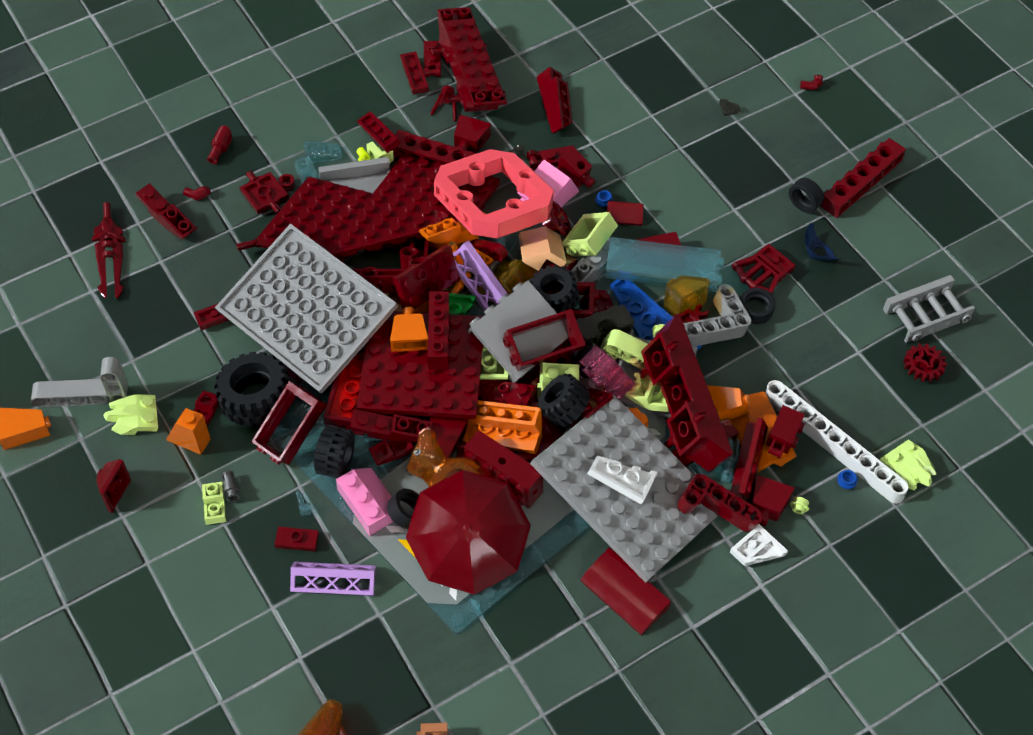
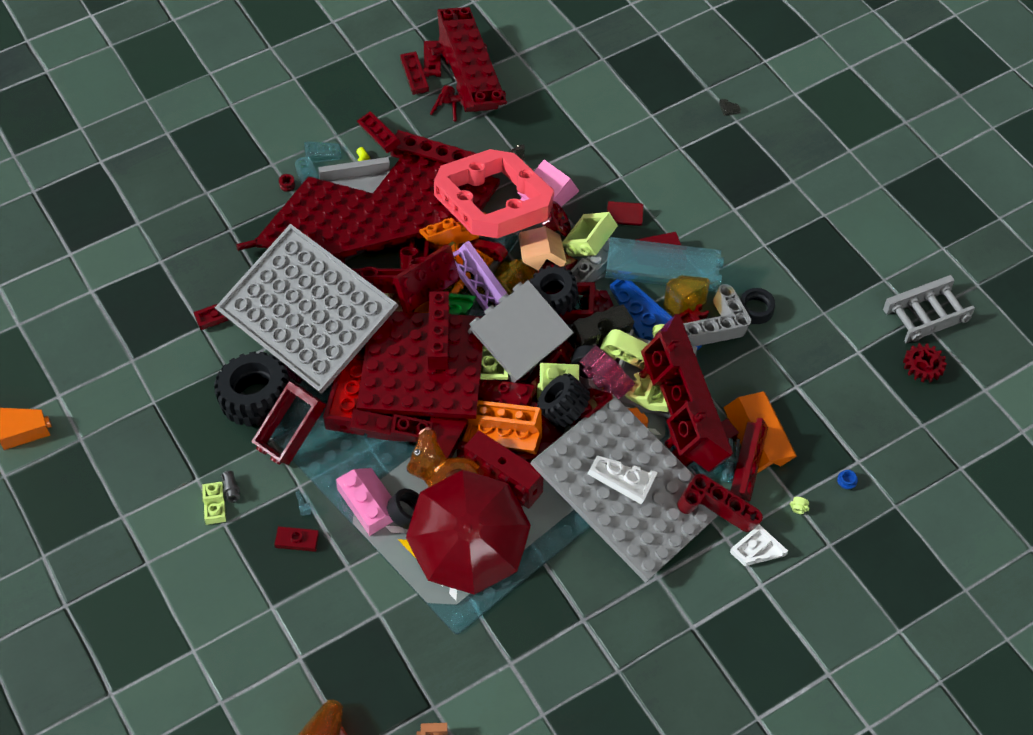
light grey beam [31,357,128,407] -> none
dark red sword [91,202,125,299] -> none
dark red slope [96,459,131,513] -> none
yellowish green plate [103,394,158,435] -> none
dark red slope [136,183,197,240] -> none
orange slope [166,408,211,455] -> none
dark red arm [183,186,211,201] -> none
dark red slope [193,391,219,426] -> none
dark red arm [207,126,232,164] -> none
dark red plate [239,170,289,214] -> none
lavender fence [290,562,377,595] -> none
black tyre [314,425,355,478] -> none
yellowish green bracket [367,141,394,163] -> none
dark red slope [369,440,415,466] -> none
orange torso [390,307,428,352] -> none
dark red torso [454,114,491,153] -> none
dark red window [503,309,586,371] -> none
dark red plate [526,145,574,170] -> none
dark red wedge [537,67,572,134] -> none
dark red torso [557,146,596,189] -> none
dark red slope [580,547,671,636] -> none
blue plate [595,190,613,207] -> none
orange slope [707,385,751,422] -> none
dark red plate [731,243,795,295] -> none
dark red torso [751,475,794,526] -> none
dark red brick [765,405,805,458] -> none
white beam [766,380,908,504] -> none
black tyre [788,178,824,213] -> none
dark red arm [800,74,823,90] -> none
dark blue piece [805,223,842,261] -> none
dark red brick [820,138,906,218] -> none
yellowish green plate [879,439,937,491] -> none

